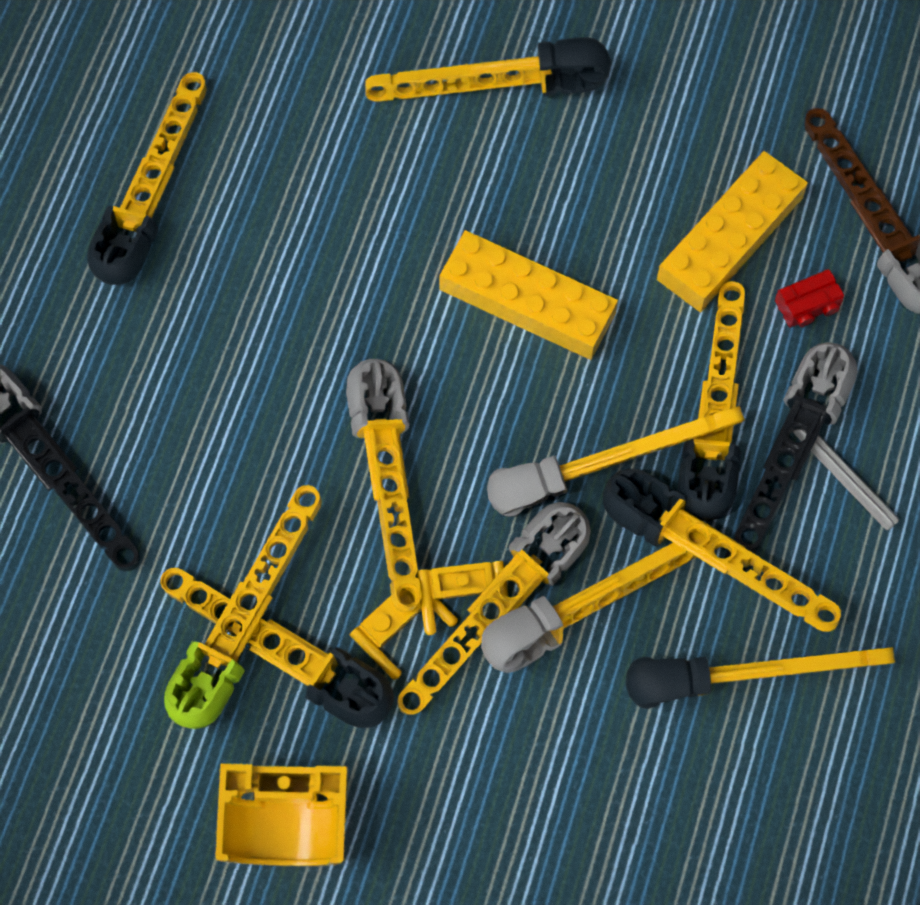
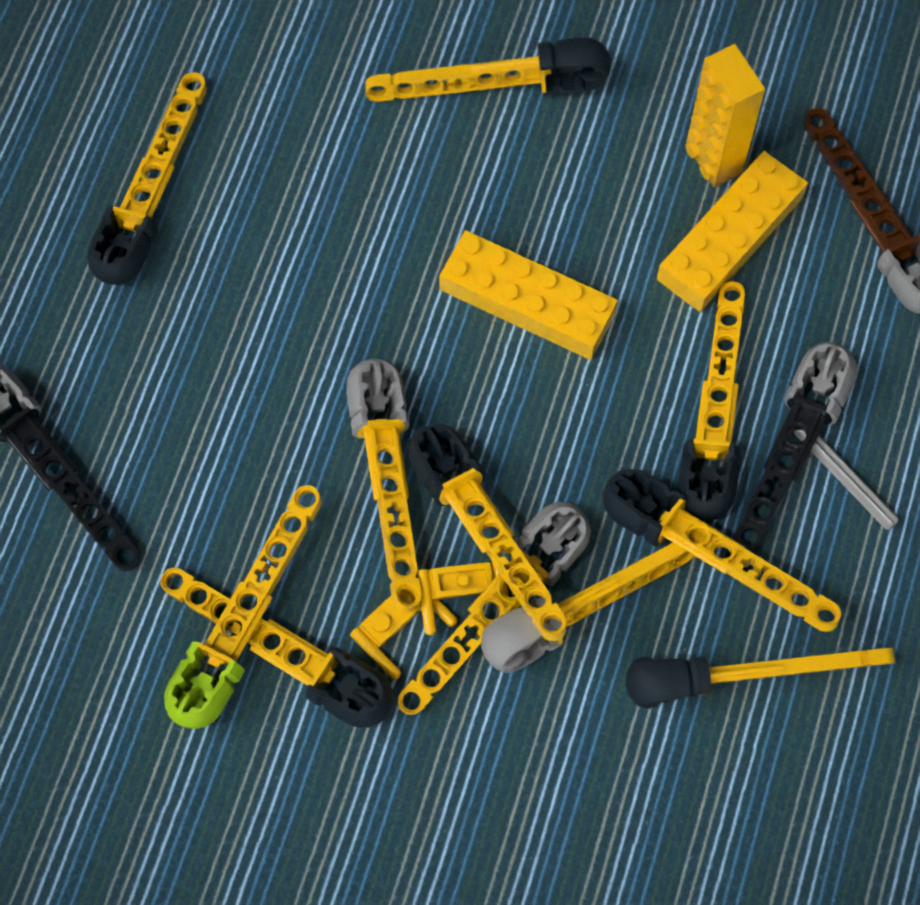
yellow piece [216,764,348,866] -> none
piece [487,406,745,517] -> none
red brick [775,269,844,328] -> none
none -> yellow piece [409,424,567,641]
none -> yellow brick [685,44,765,187]

